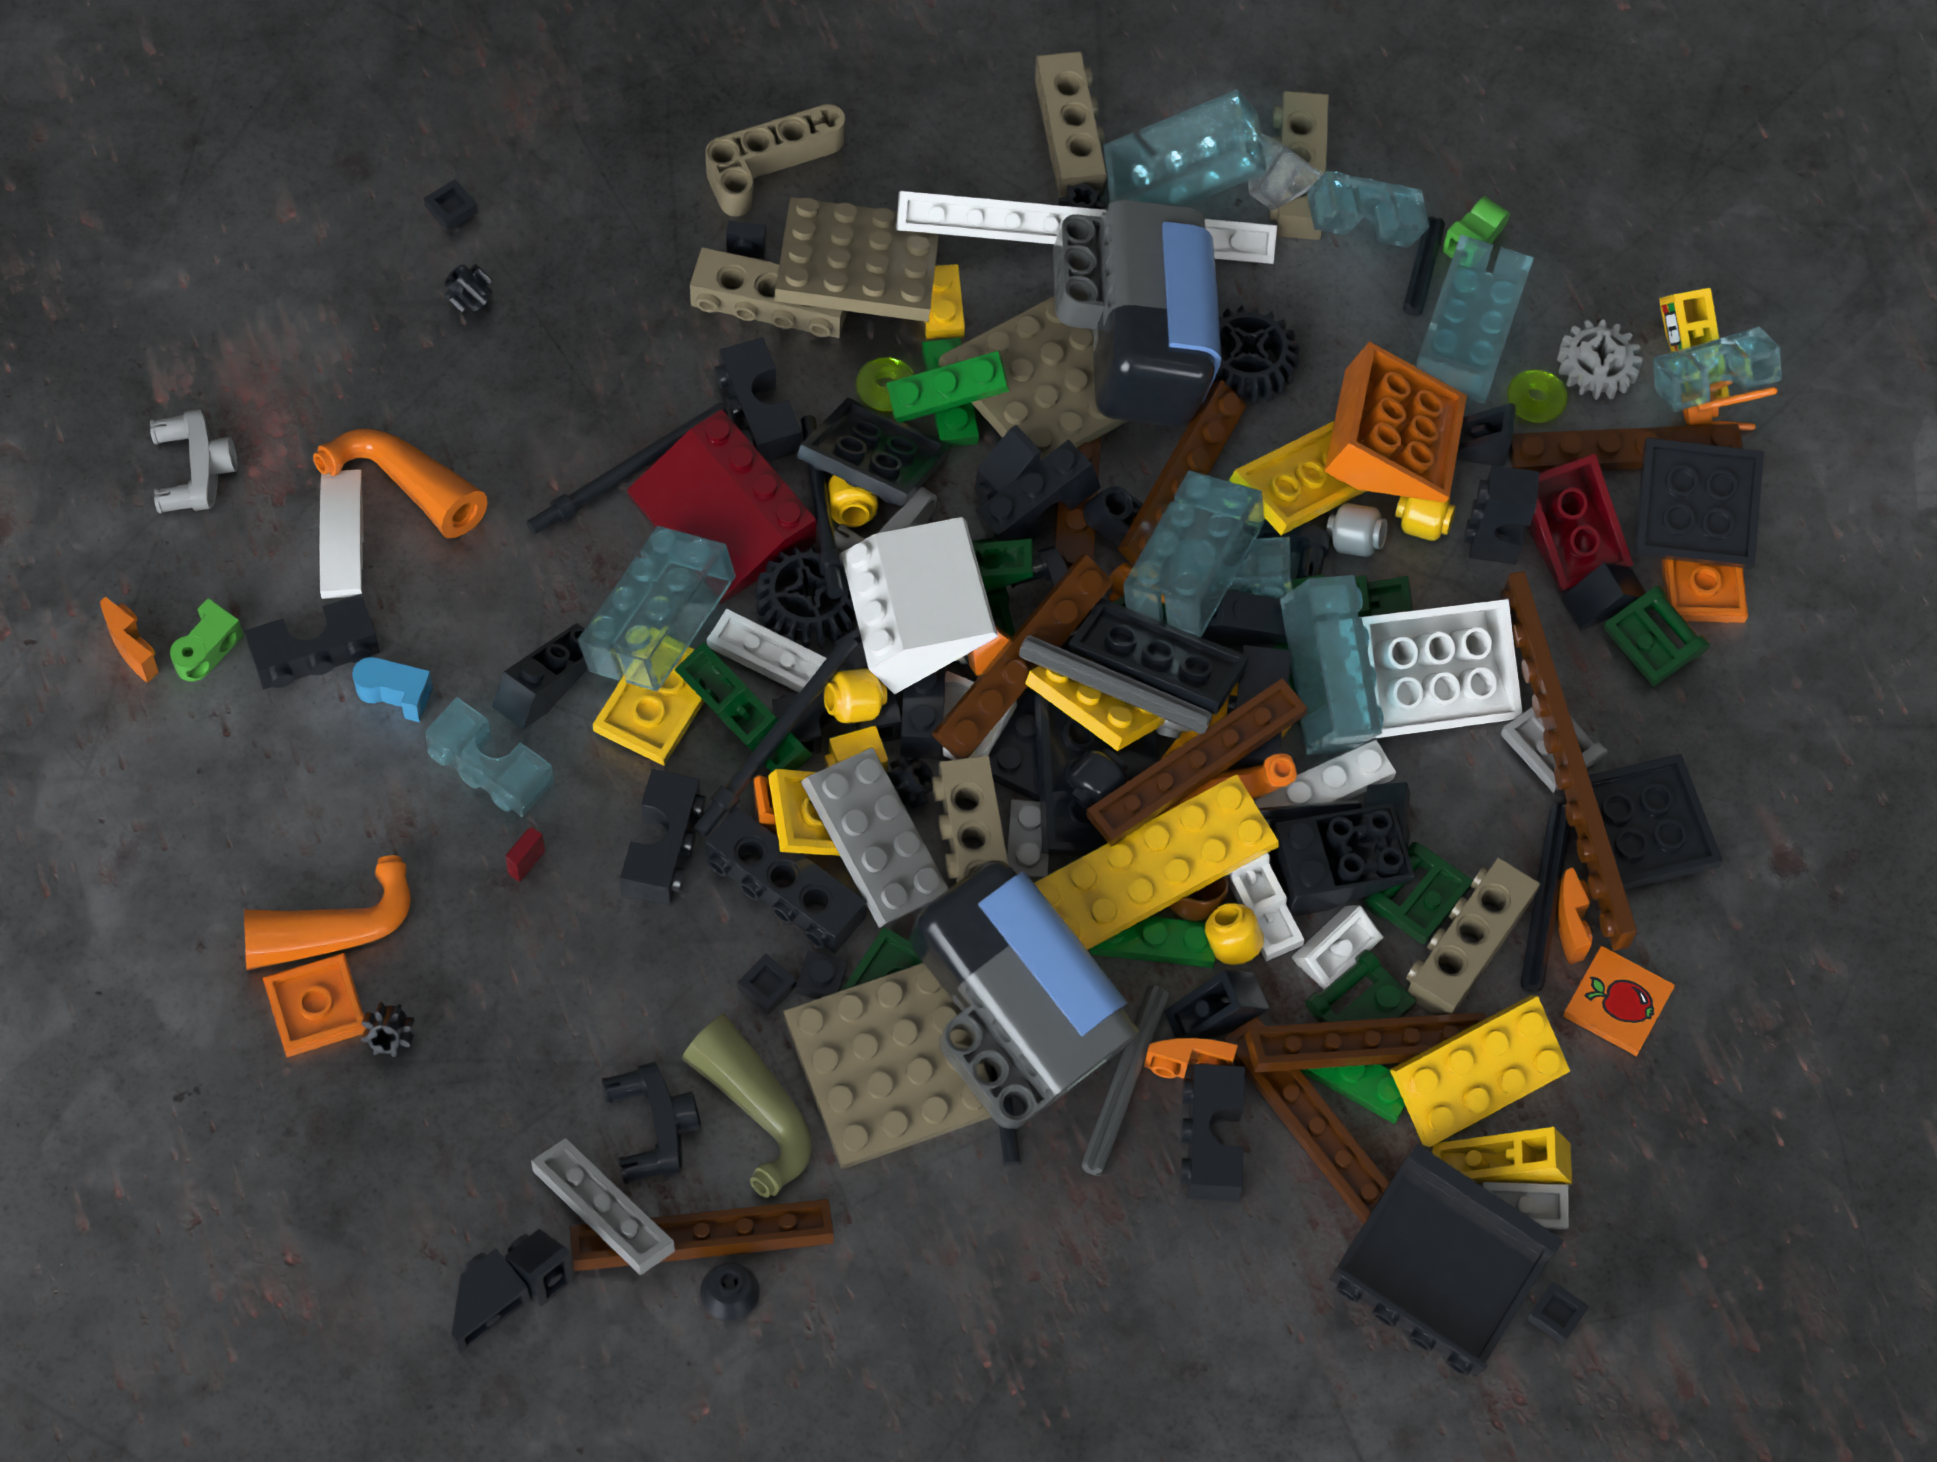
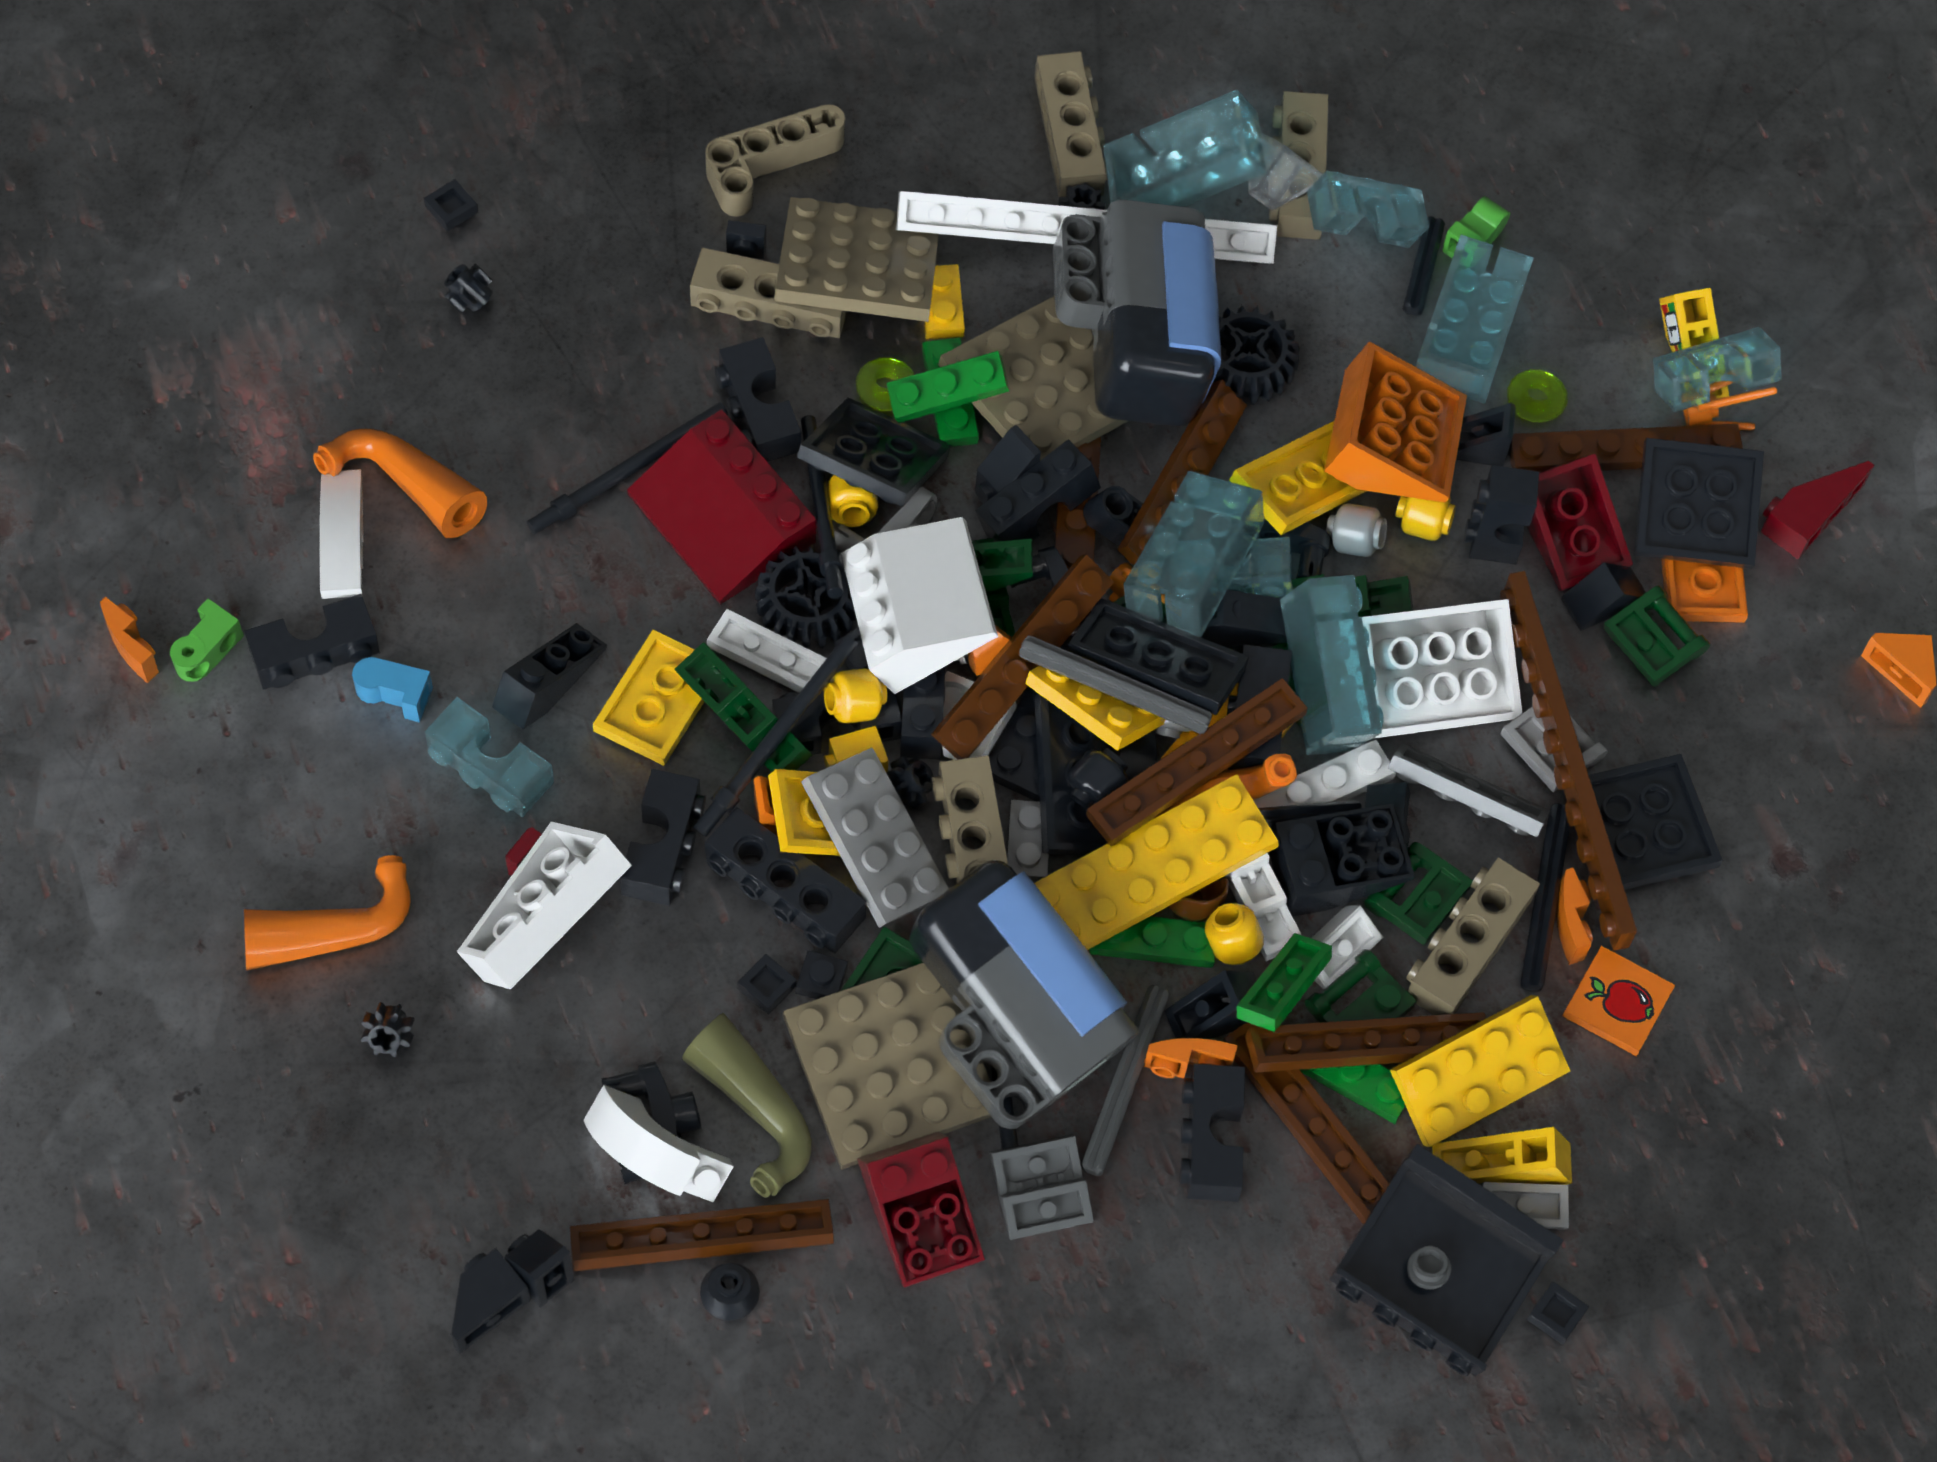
light grey connector [150,409,238,514] -> none
orange tile [263,953,366,1057] -> none
light grey plate [531,1138,675,1275] -> none
clear light blue piece [578,526,736,692] -> none
light grey gear [1557,320,1643,400] -> none
none -> white wedge [457,821,632,989]
none -> white arch [583,1085,734,1202]
none -> dark red slope [857,1132,985,1287]
none -> dark grey slope [990,1134,1094,1240]
none -> green plate [1237,933,1332,1032]
none -> dark grey plate [1388,743,1550,837]
none -> dark grey plate [1407,1246,1451,1289]
none -> dark red slope [1761,461,1875,559]
none -> orange slope [1861,633,1937,708]

